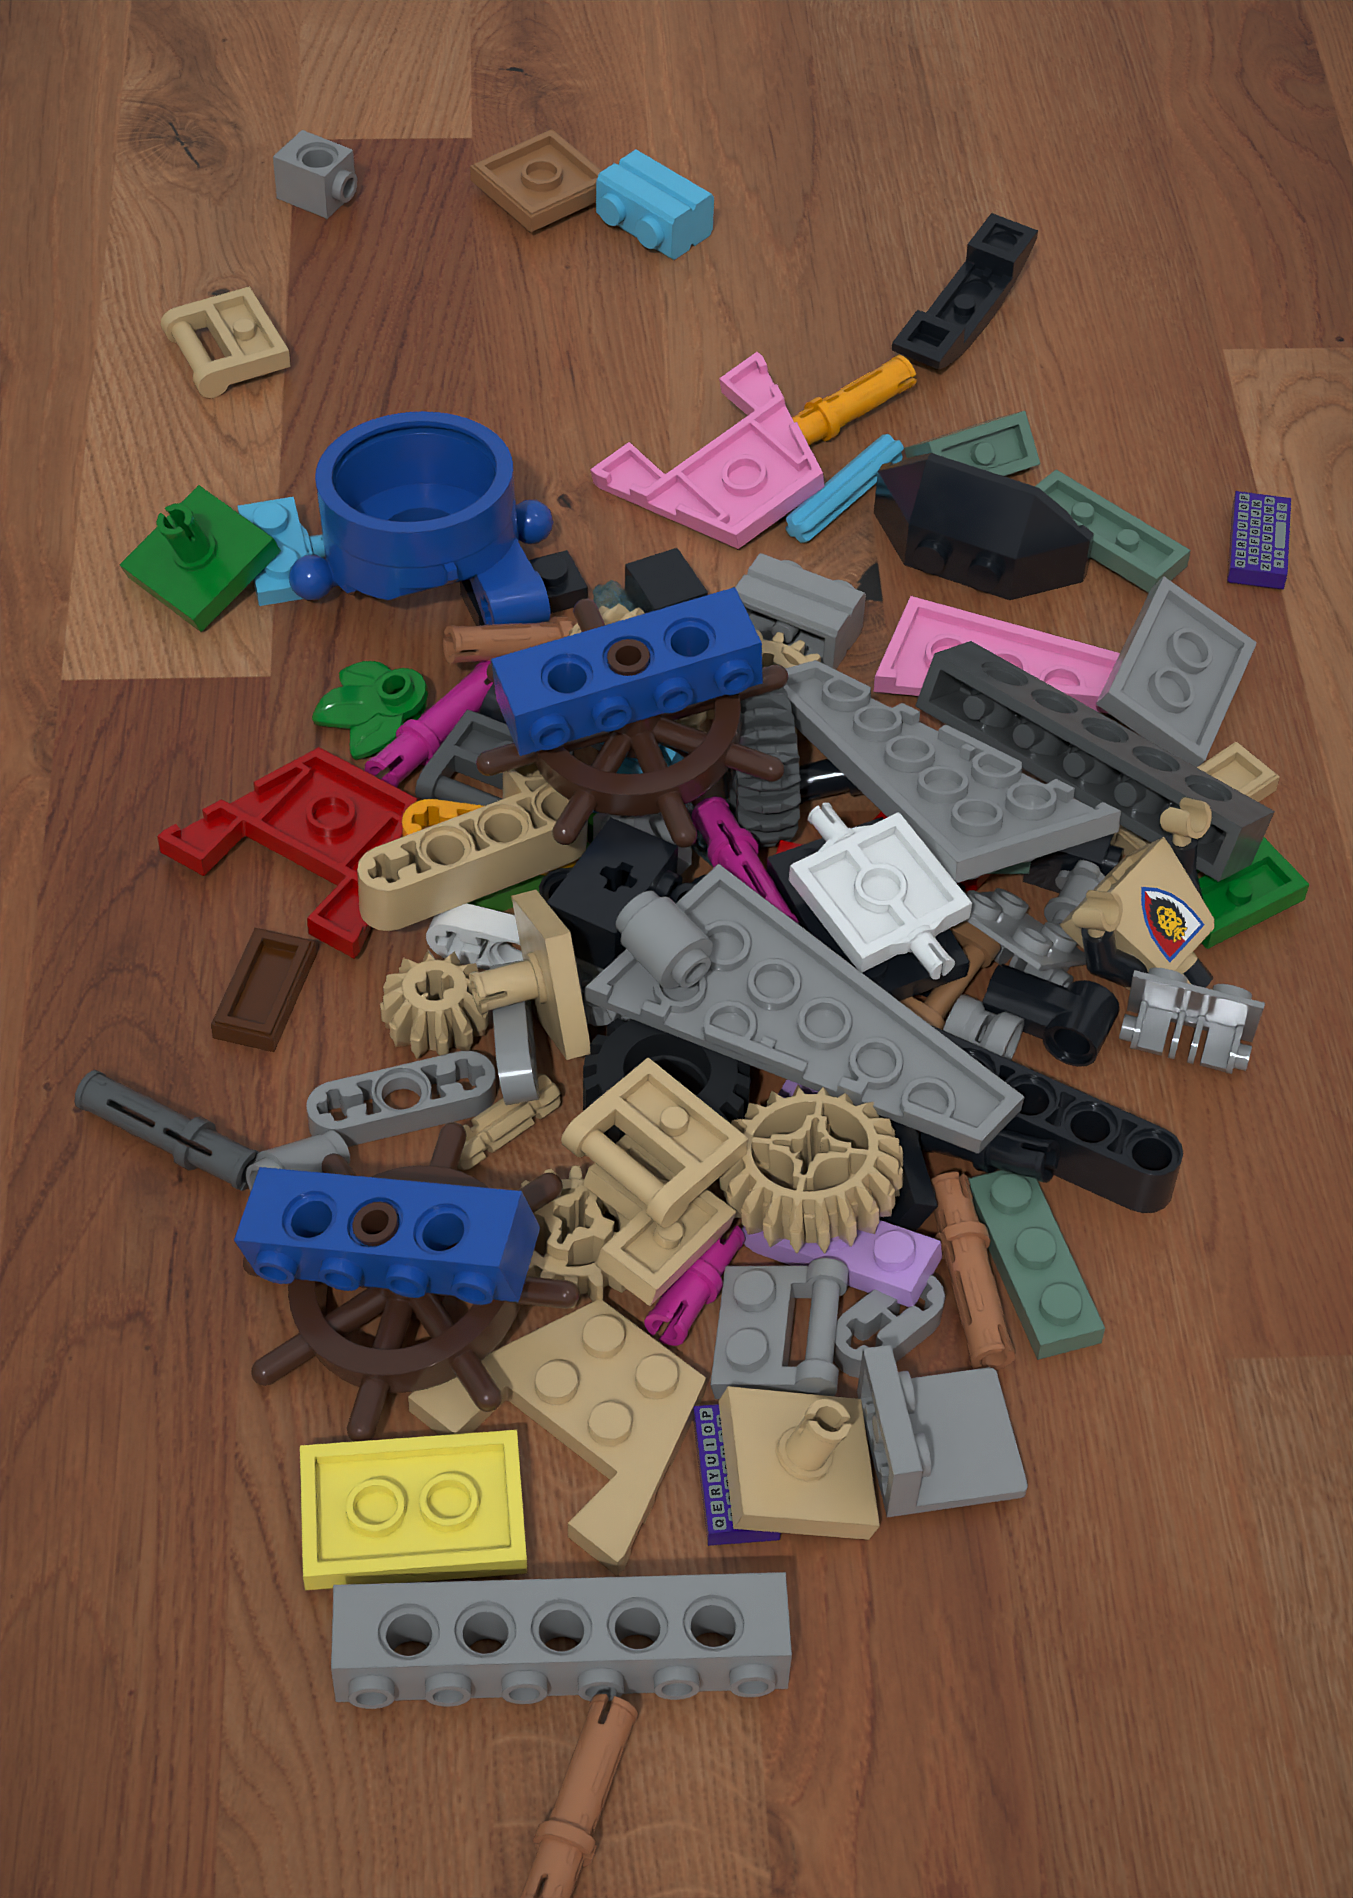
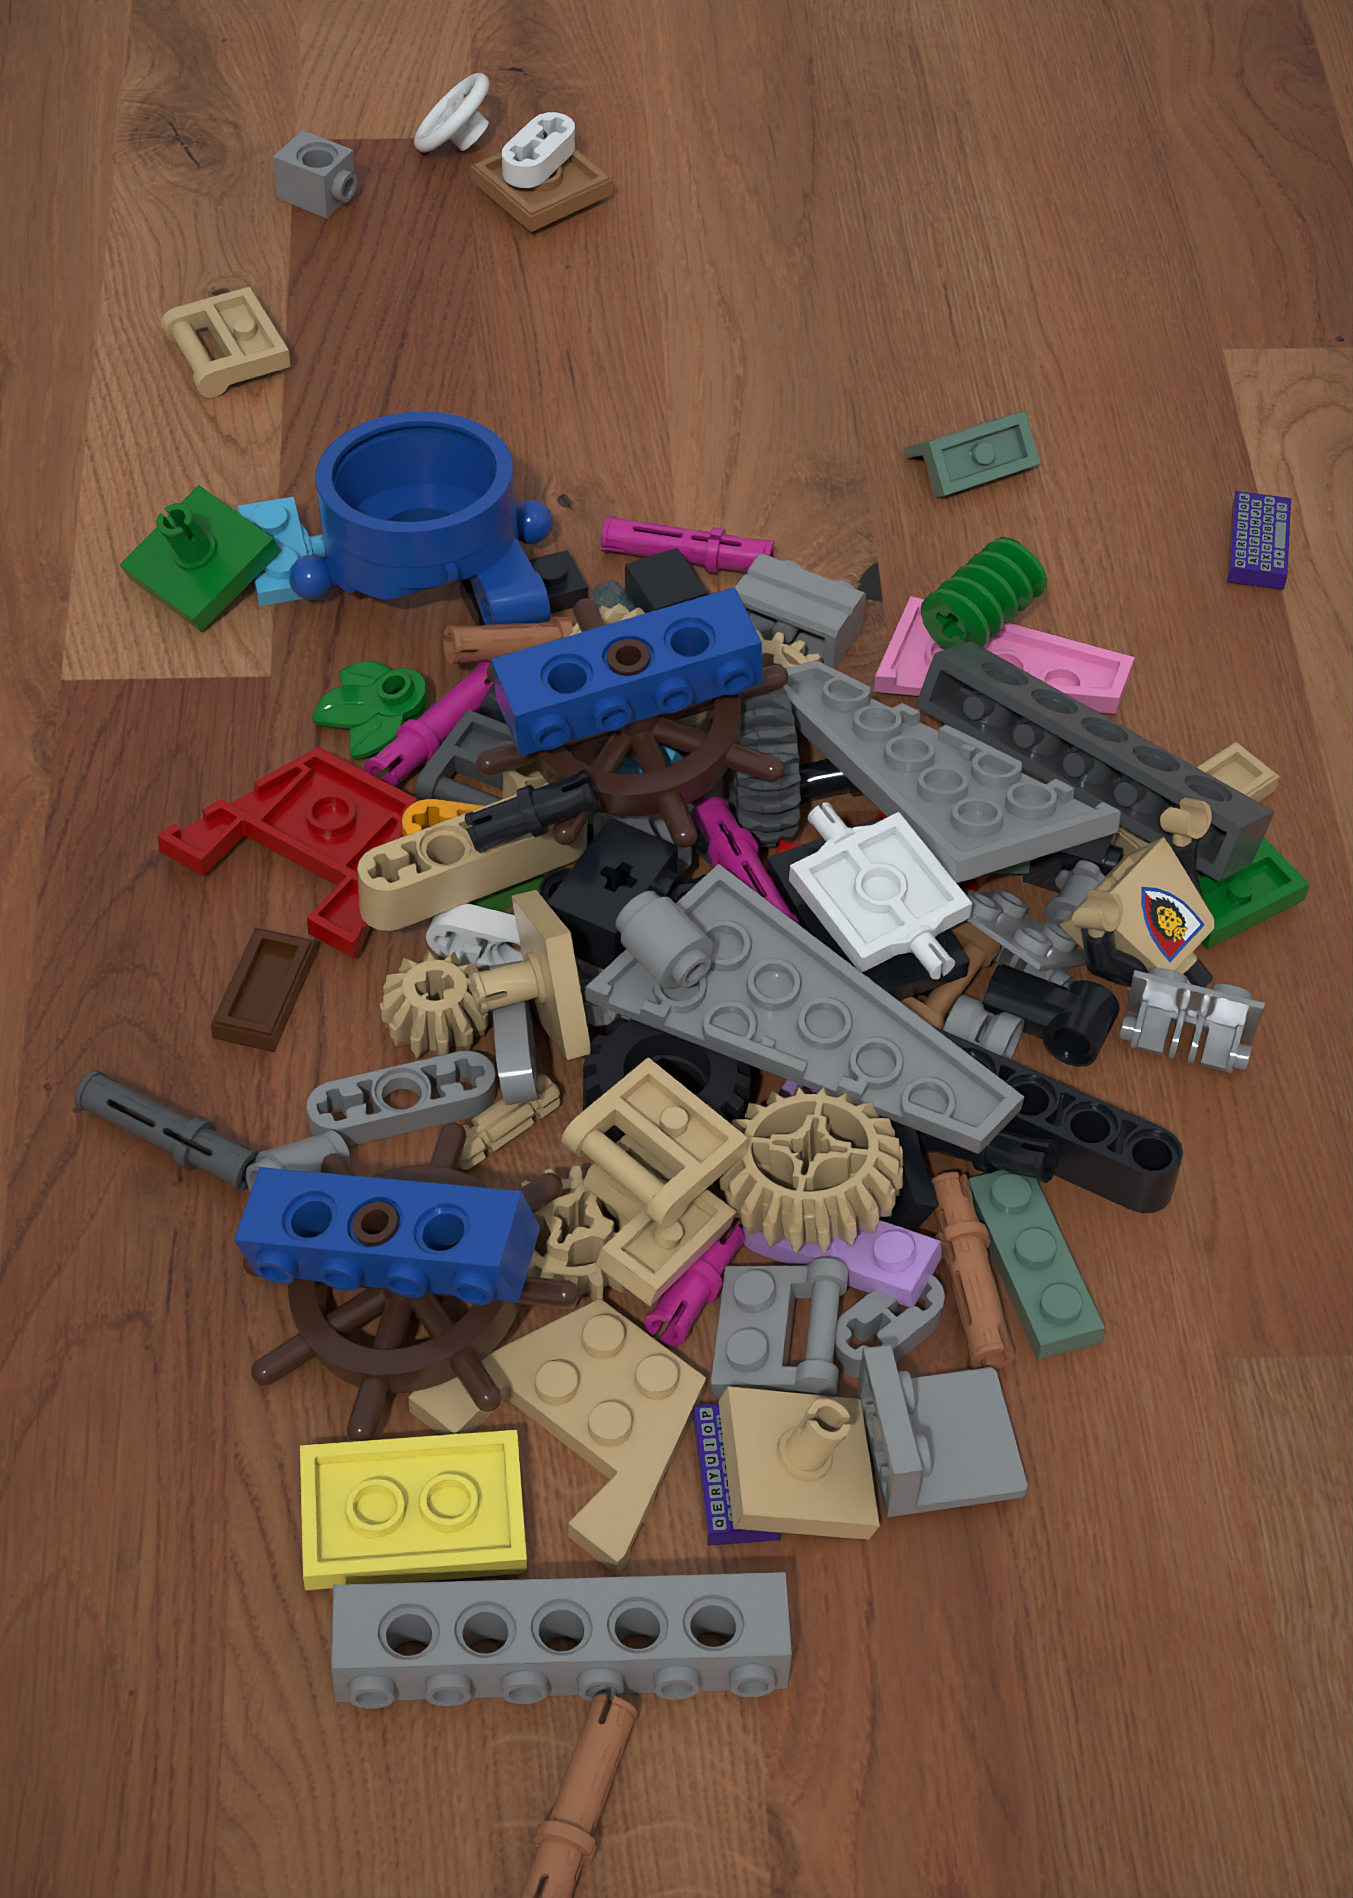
bright pink wing [590,352,825,549] -> none
medium azure brick [596,149,714,260] -> none
medium azure axle [785,434,904,543] -> none
light orange pin [792,355,917,445] -> none
black wedge [874,453,1094,600] -> none
black slope [892,213,1038,369] -> none
sand green plate [1035,469,1191,593] -> none
light grey plate [1096,576,1257,767] -> none
none -> white piece [414,73,490,153]
none -> black pin [465,769,601,853]
none -> white beam [502,112,575,188]
none -> dark pink pin [601,515,775,574]
none -> green piece [921,537,1048,649]

